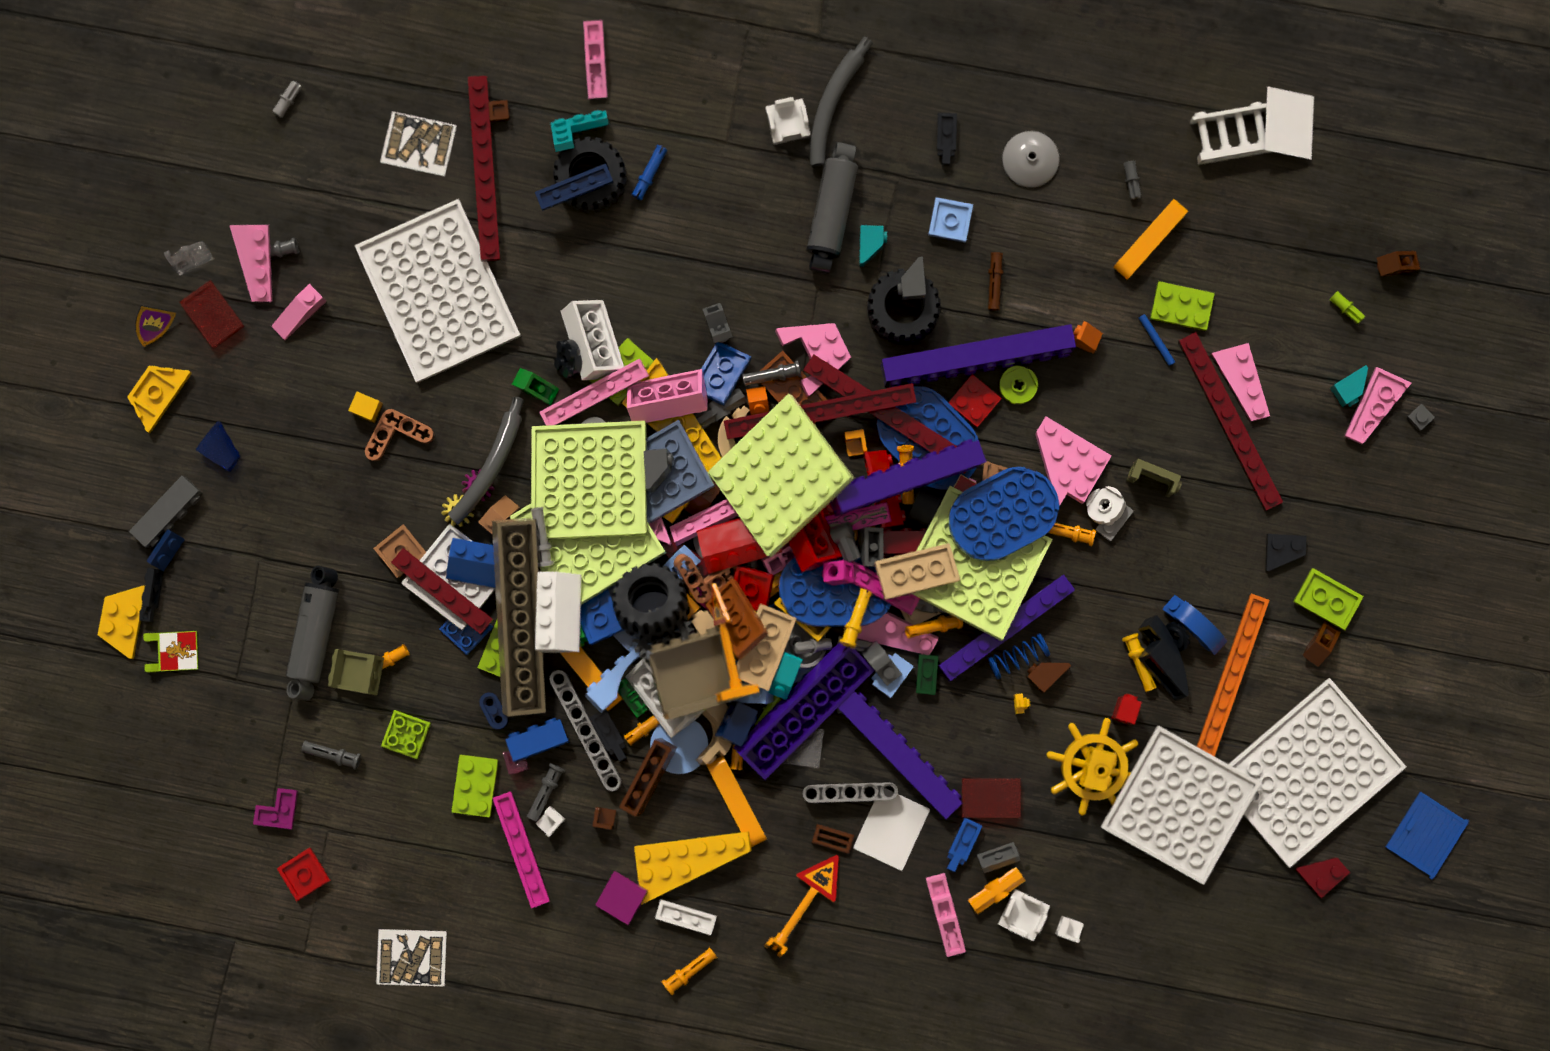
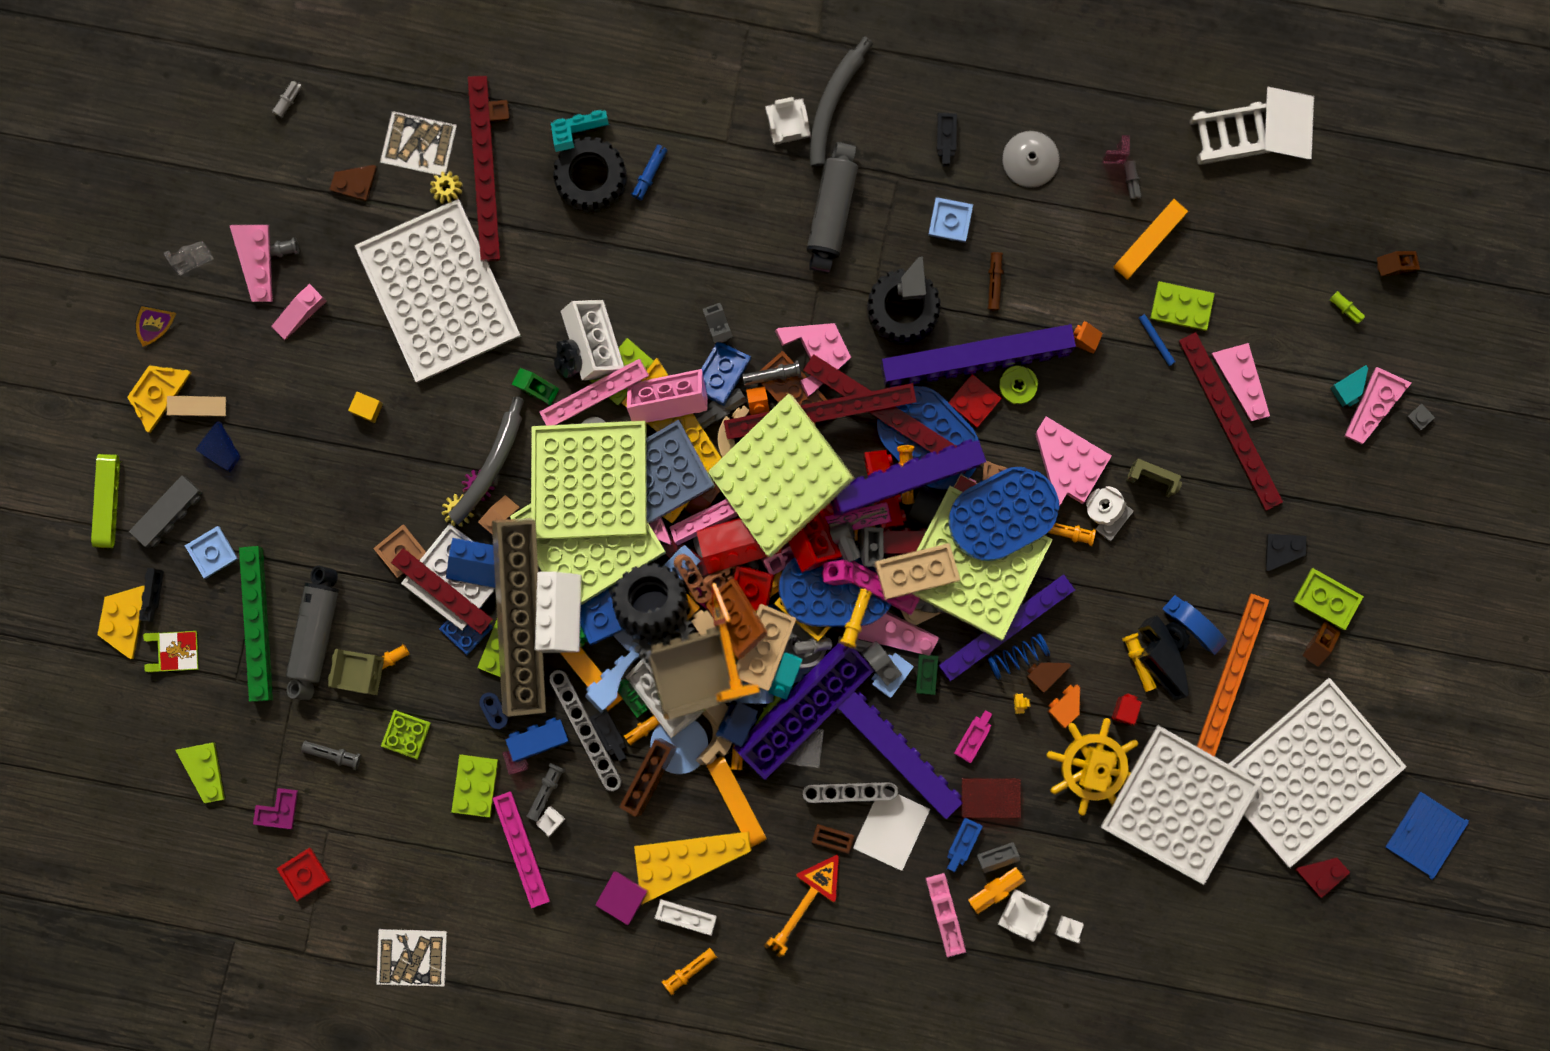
dark blue plate [147,529,185,571] -> none
clear red plate [180,280,245,348] -> none
nougat beam [365,409,434,461] -> none
light grey pin [531,507,554,567] -> none
dark blue plate [535,164,613,211] -> none
bright pink slope [583,20,607,98] -> none
reddish brown panel [592,807,616,830] -> none
dark grey slope [644,448,674,492] -> none
light orange panel [844,429,867,457] -> none
teal slope [859,225,887,267] -> none
light orange pin [905,615,963,639] -> none
none -> lime beam [91,454,120,548]
none -> tan tile [167,396,226,417]
none -> lime wing [176,743,225,803]
none -> light blue plate [185,526,238,579]
none -> green brick [239,546,273,702]
none -> reddish brown wing [330,165,377,202]
none -> light yellow gear [430,172,462,204]
none -> dark pink hinge [954,710,992,763]
none -> orange slope [1047,685,1080,728]
none -> clear pink panel [1102,135,1130,163]

